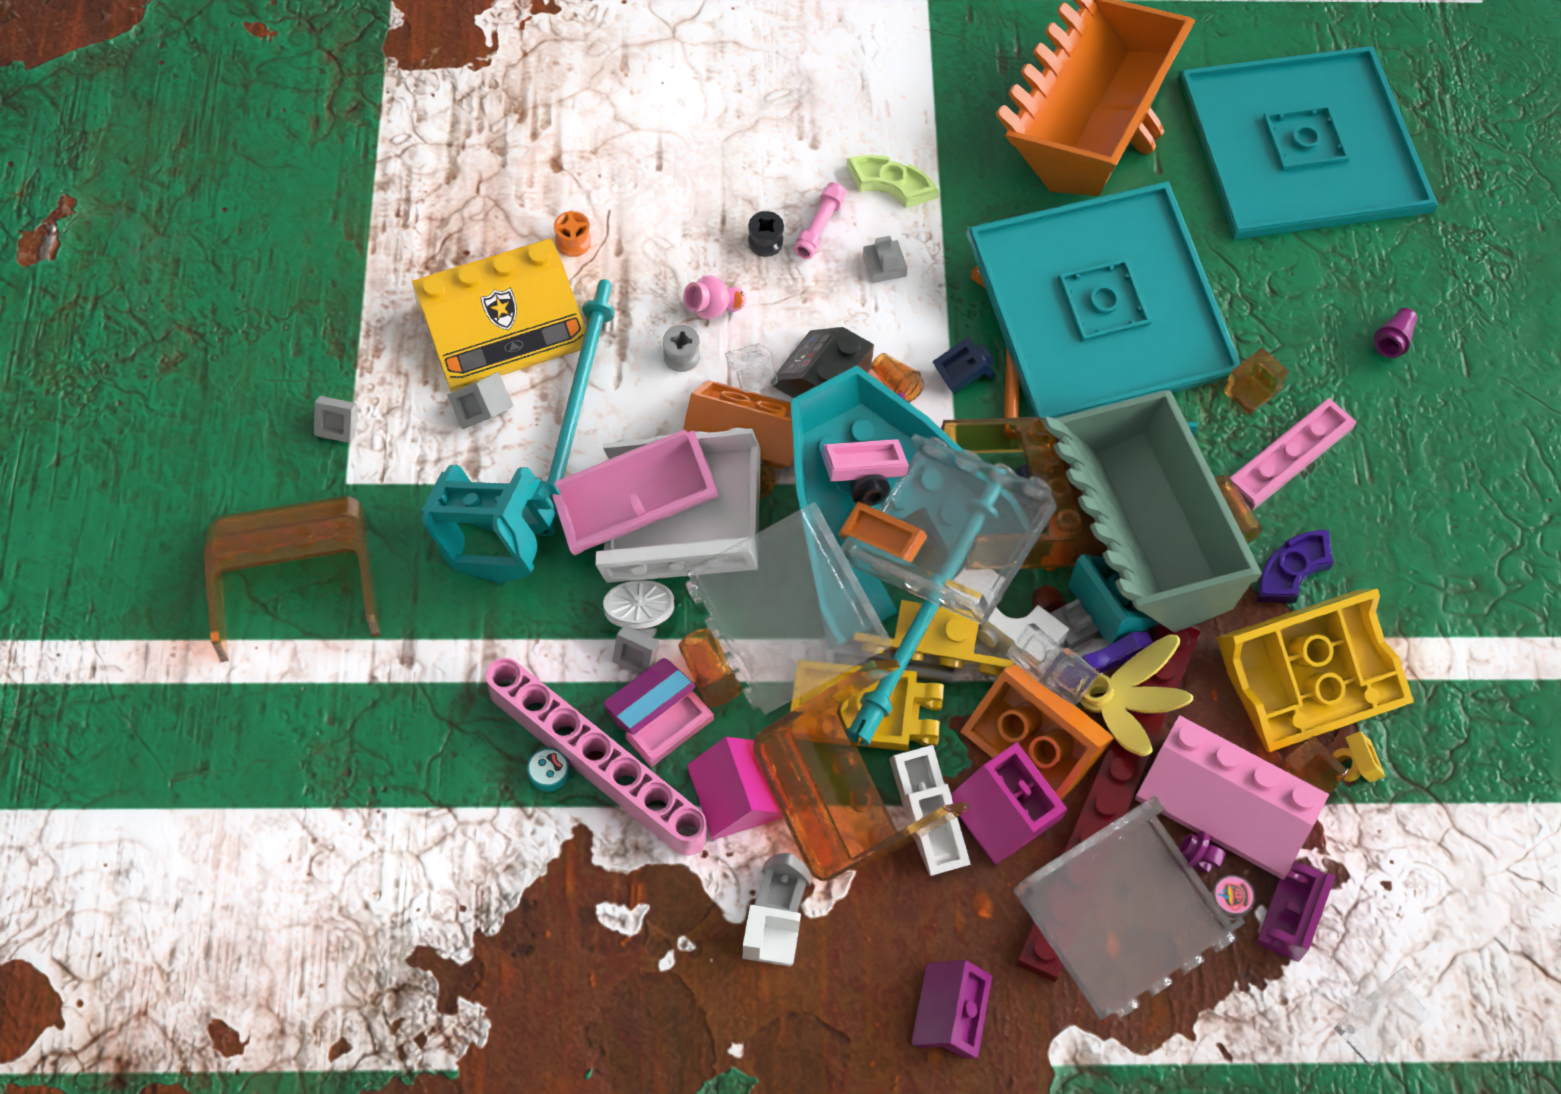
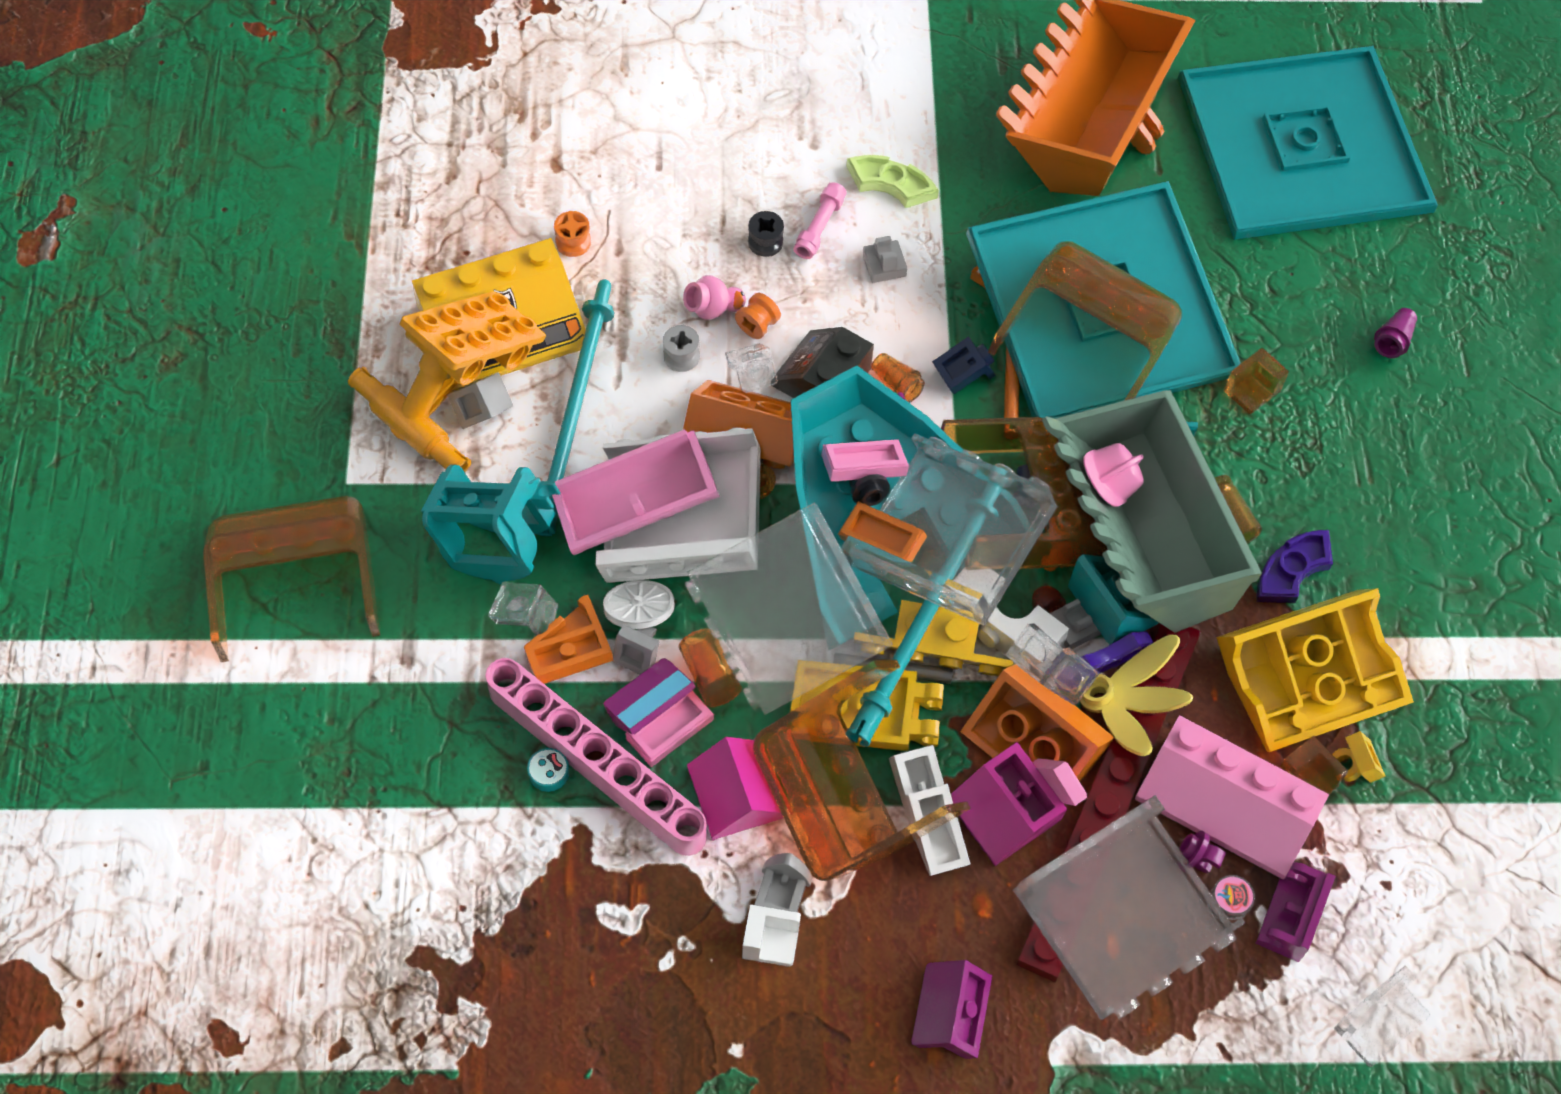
light grey tile [314,396,357,443] -> none
bright pink tile [1225,398,1356,511] -> none
none -> light orange plate [348,291,546,472]
none -> clear bracket [488,582,558,636]
none -> orange wing [524,595,613,684]
none -> orange wheel [735,292,781,339]
none -> clear orange windscreen [988,241,1182,401]
none -> bright pink tile [1033,758,1087,806]
none -> bright pink piece [1083,443,1144,507]

